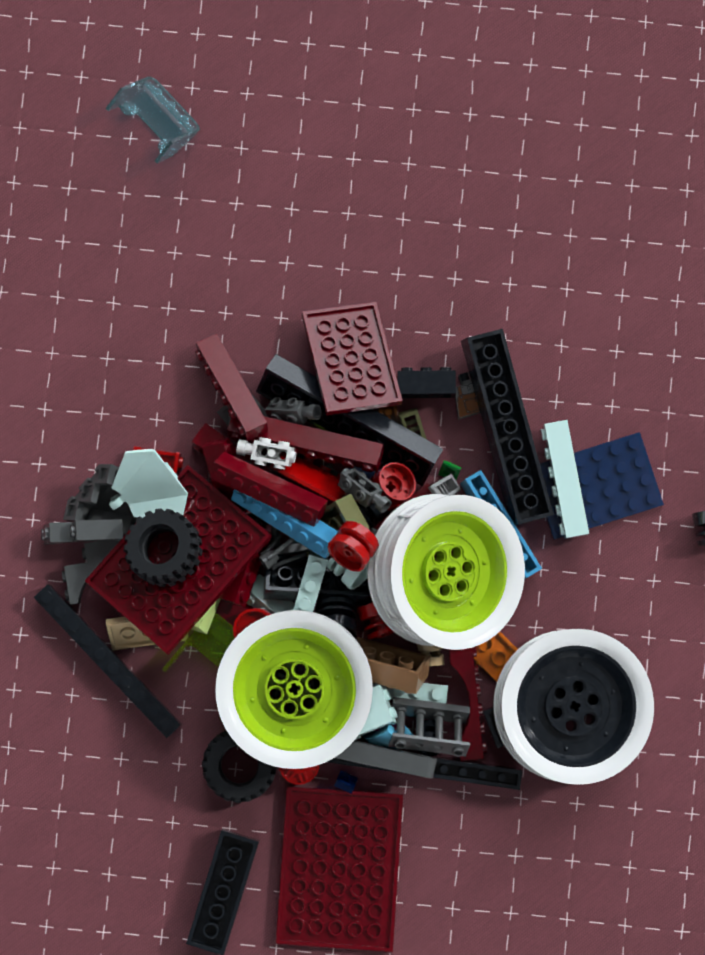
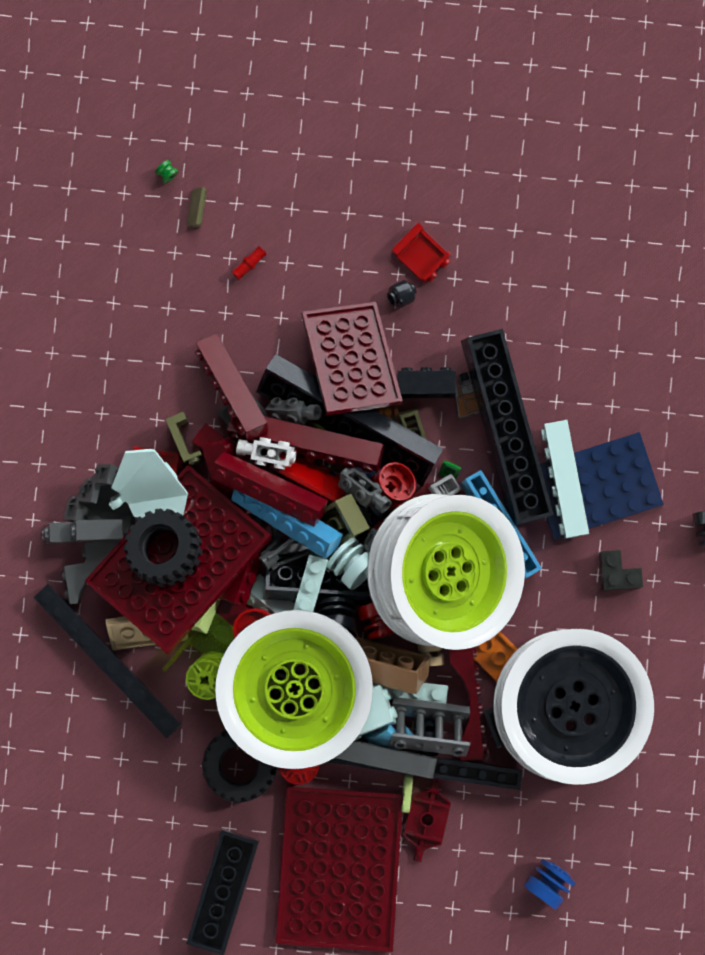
clear light blue windscreen [106,77,200,163] -> none
red wheel [327,521,379,572] -> none
clear blue tile [334,771,358,794] -> none
none -> green wheel [155,160,179,184]
none -> olive panel [165,412,204,466]
none -> lime wheel [186,651,224,700]
none -> olive slope [187,187,207,228]
none -> red pin [231,246,267,281]
none -> black head [387,280,417,308]
none -> red panel [392,223,451,284]
none -> yellowish green tile [402,774,413,813]
none -> dark red plate [403,778,451,862]
none -> blue wheel [523,859,576,910]
none -> pearl dark grey brick [599,550,643,591]

